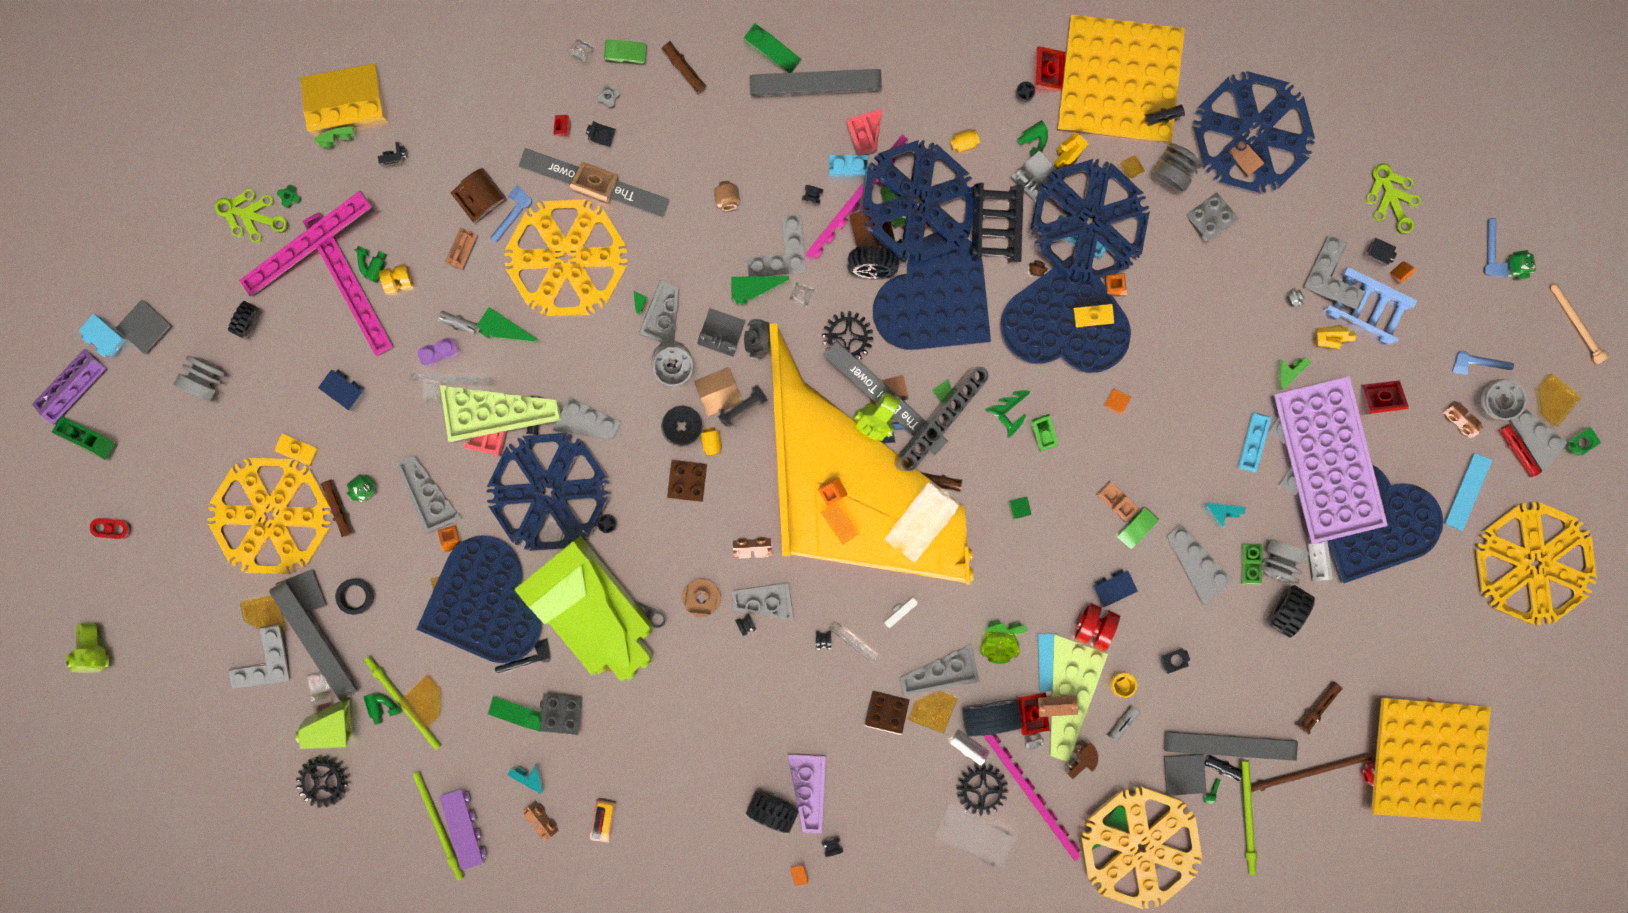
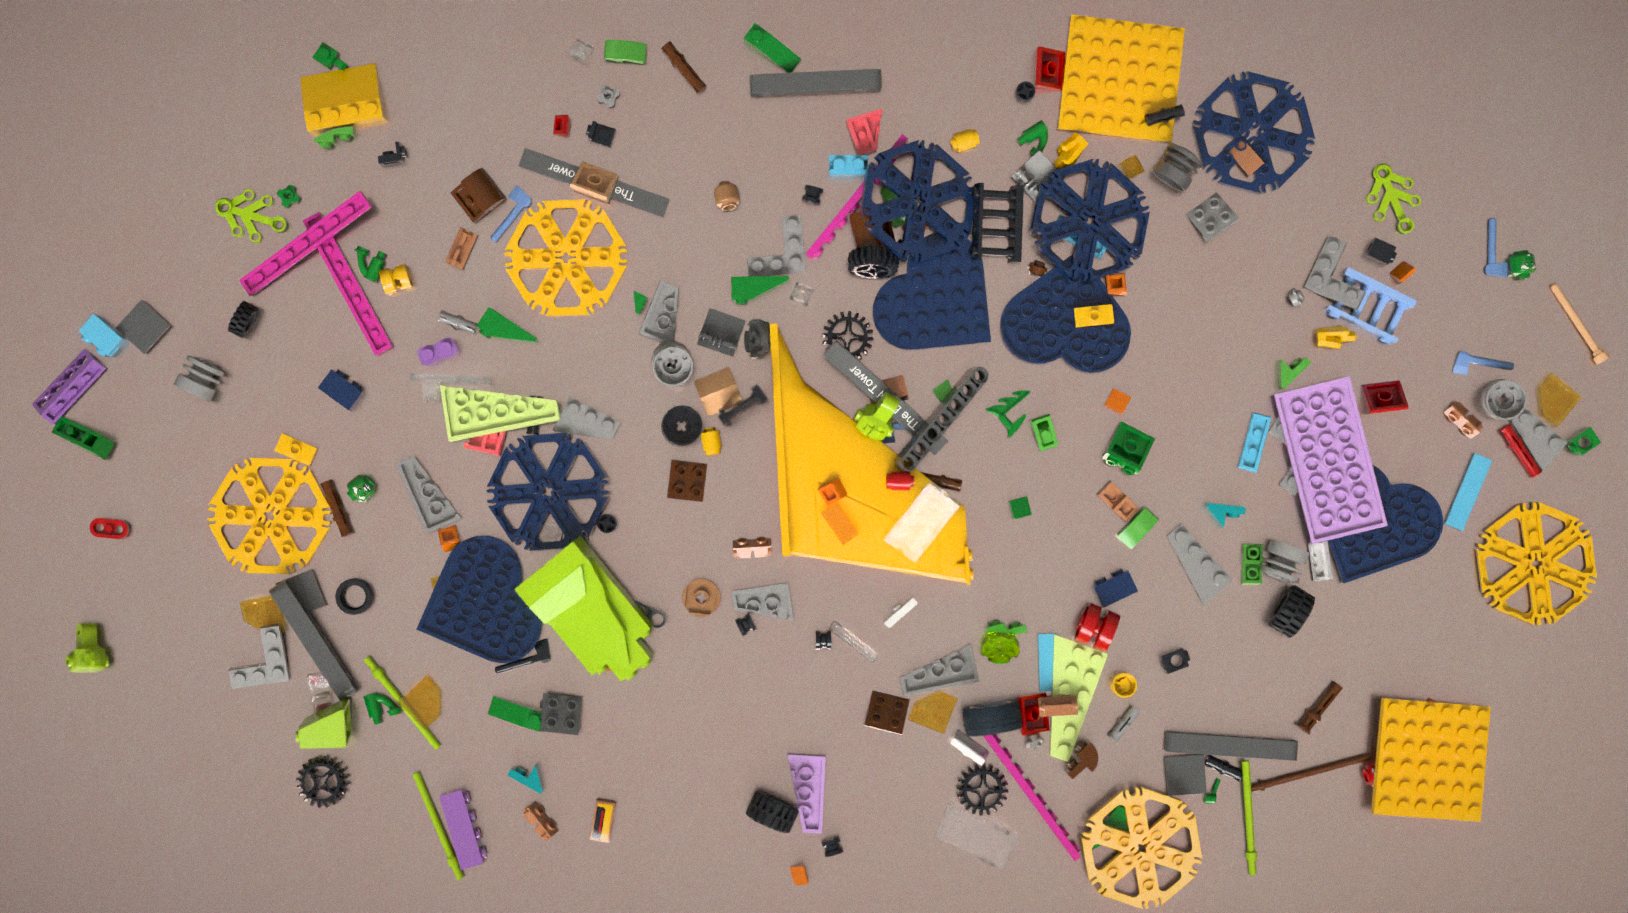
none -> green plate [312,42,347,71]
none -> red brick [886,471,914,491]
none -> green plate [1103,421,1155,475]

